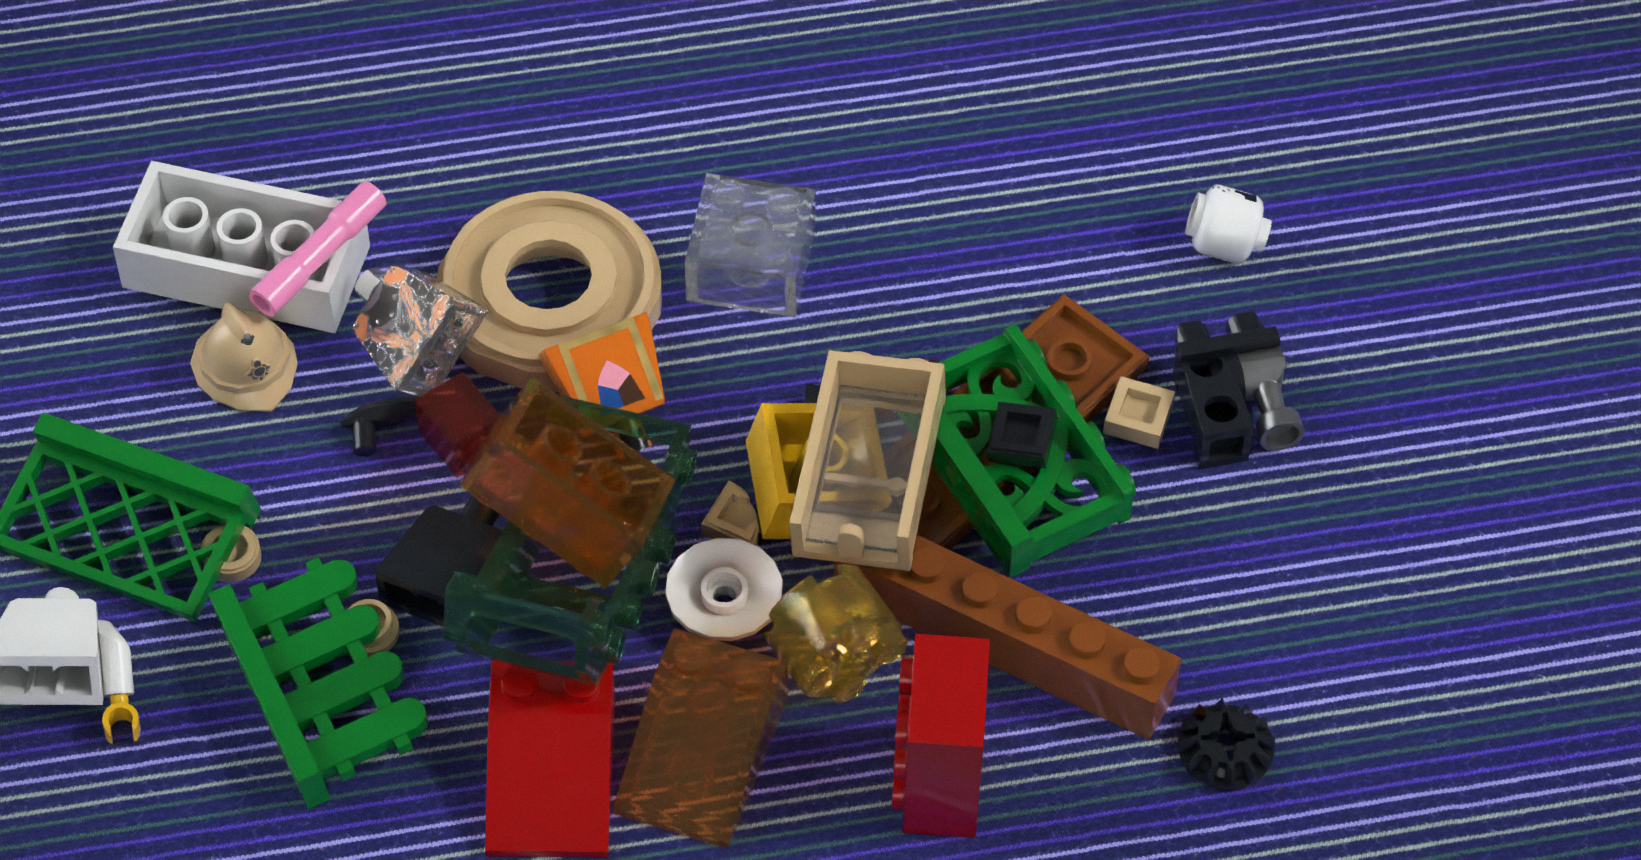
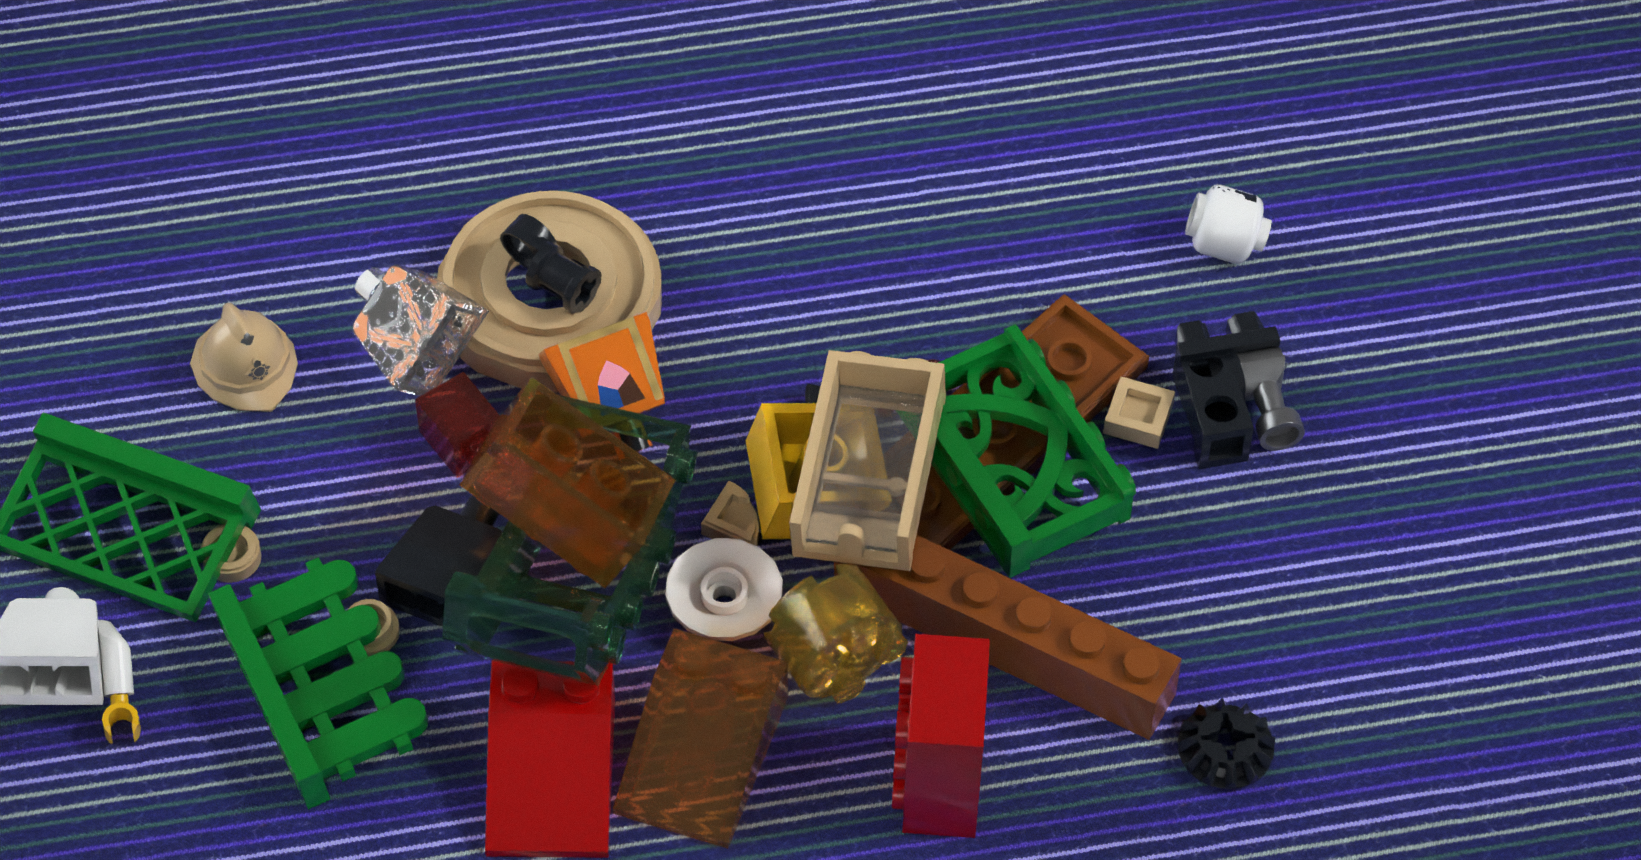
white brick [113,161,370,333] -> none
bright pink piece [248,181,387,317] -> none
black bar [340,396,448,456] -> none
clear brick [685,173,816,317] -> none
black tile [987,402,1057,469] -> none
none -> black connector [500,214,602,314]

